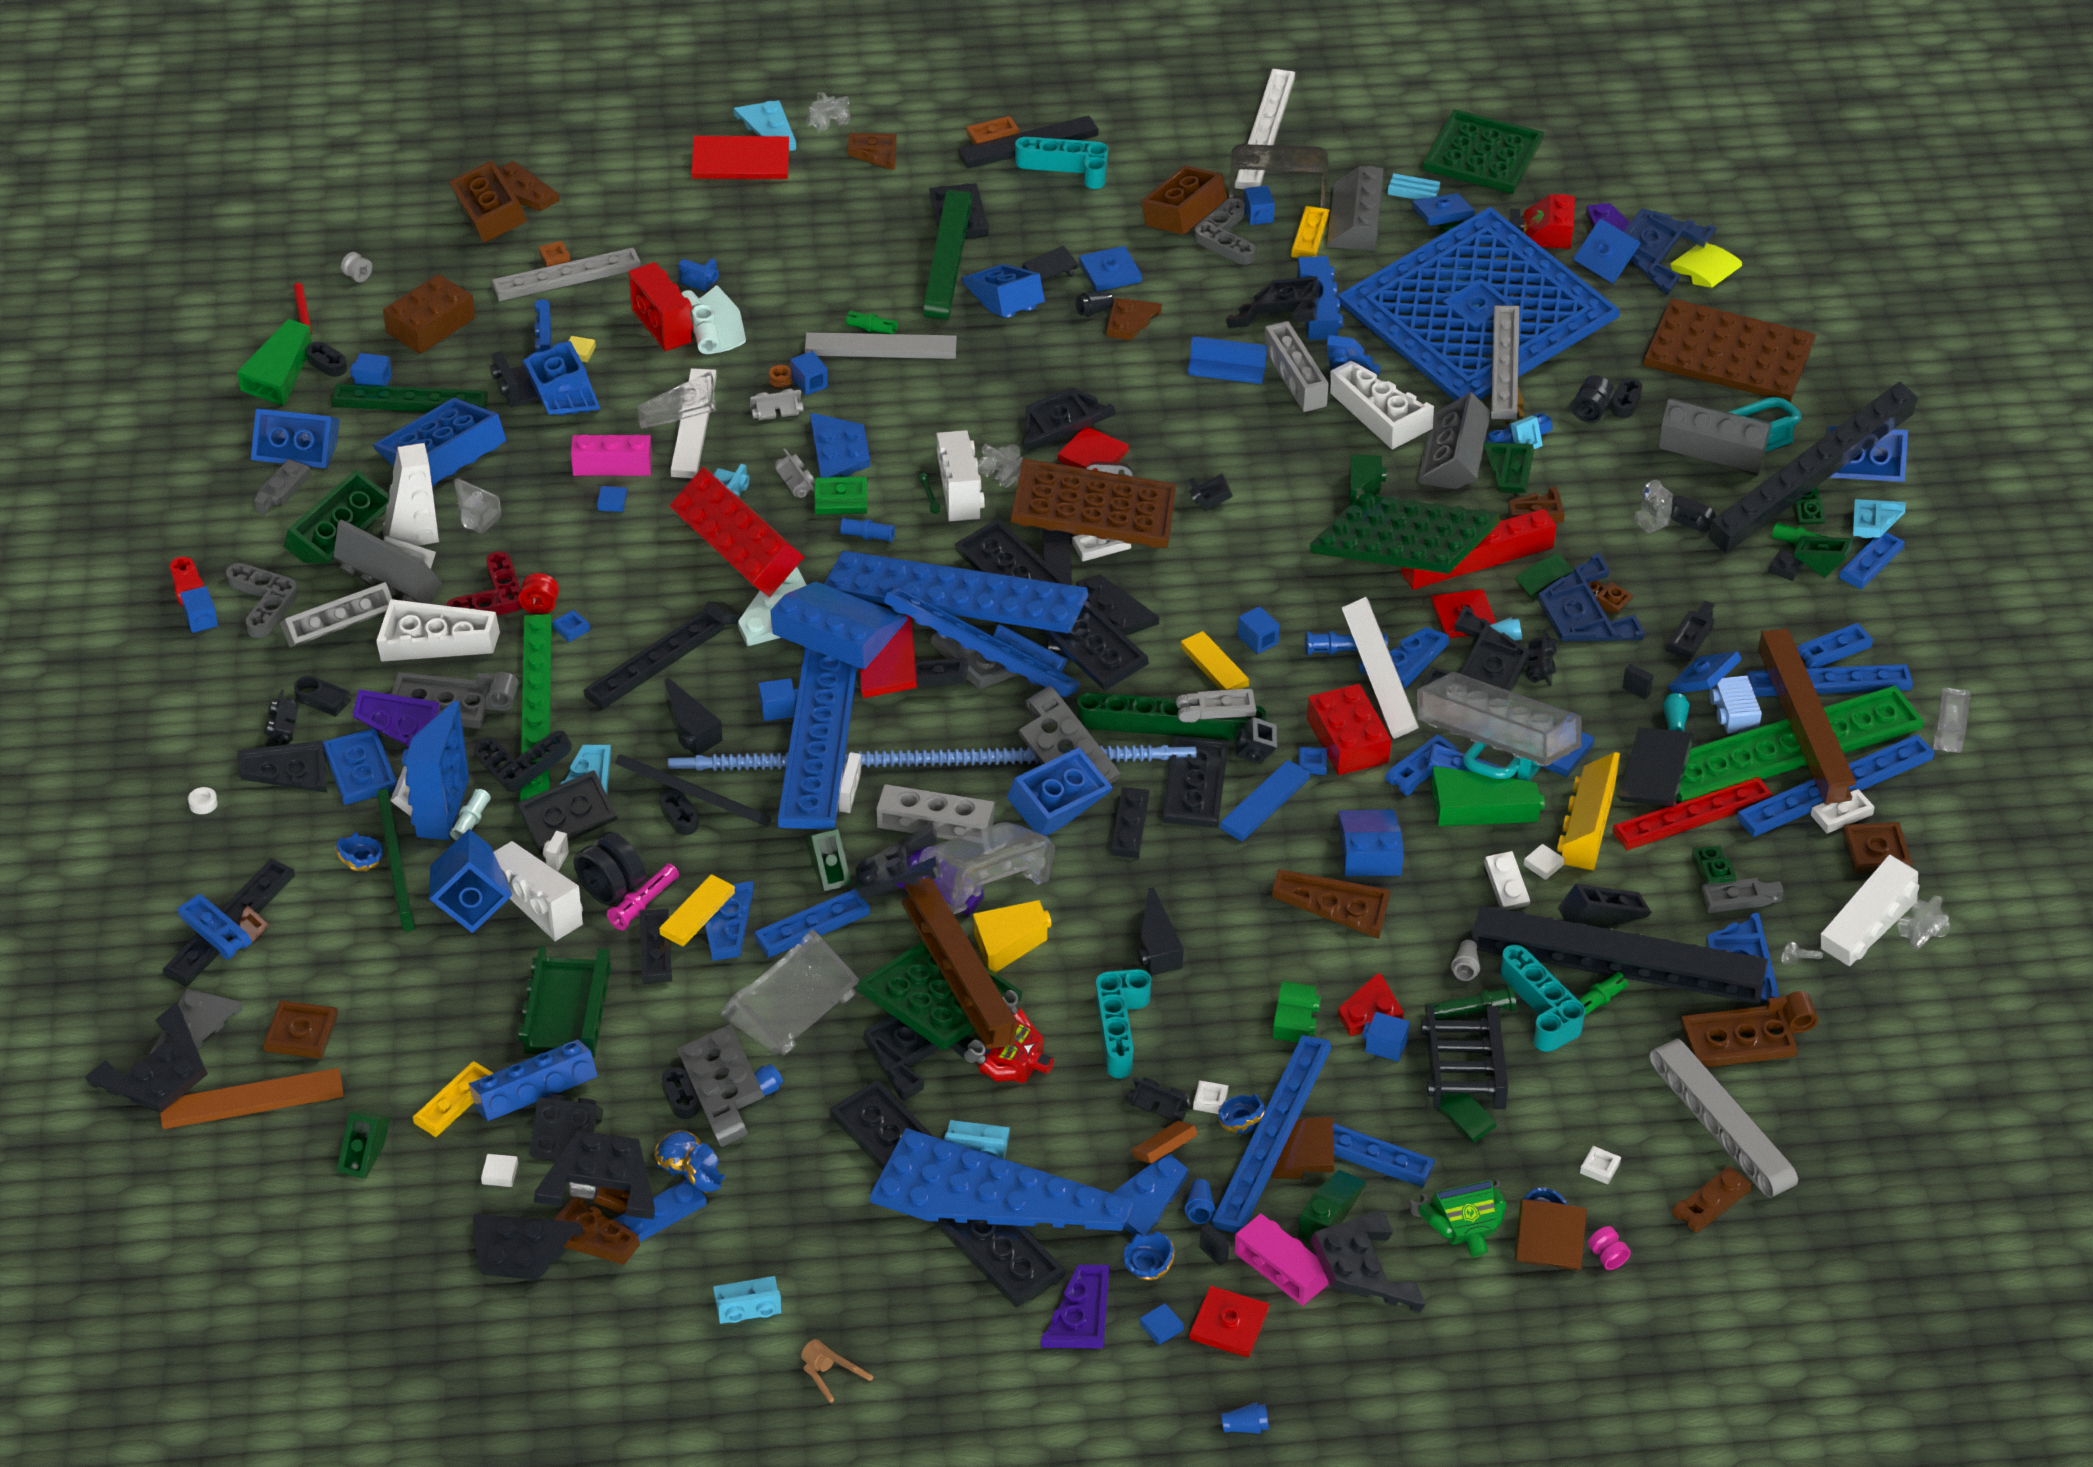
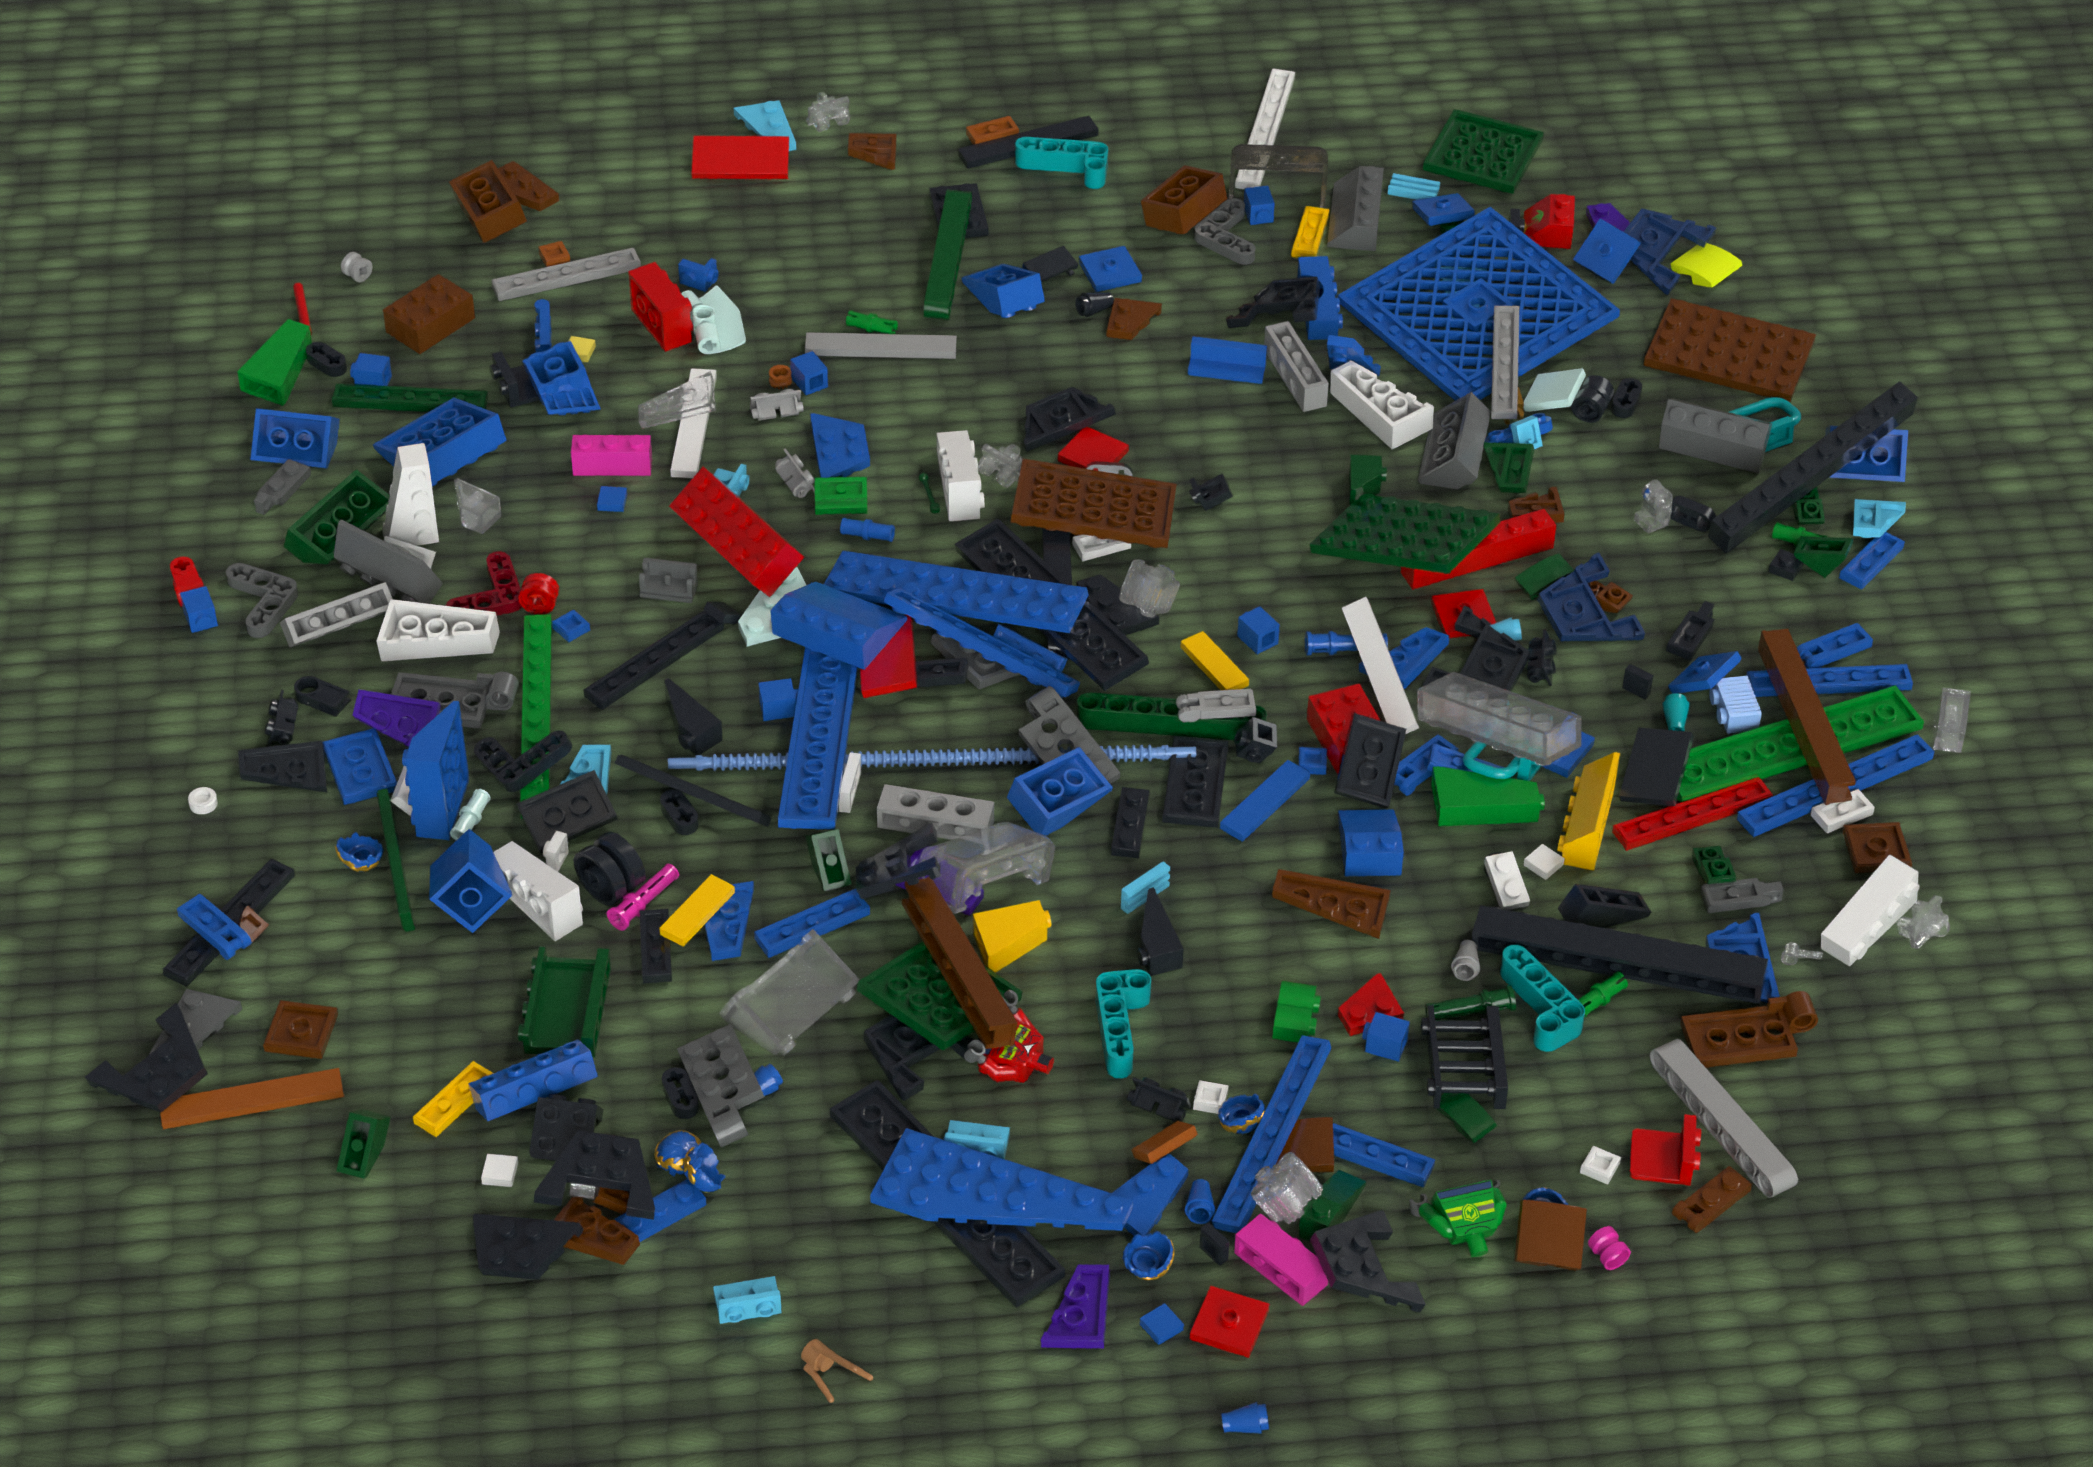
none -> dark grey hinge [639,558,698,603]
none -> clear brick [1119,559,1180,618]
none -> medium azure tile [1121,861,1170,914]
none -> clear brick [1251,1152,1323,1224]
none -> black tile [1334,713,1407,809]
none -> light aqua tile [1524,368,1586,412]
none -> red bracket [1630,1114,1701,1186]

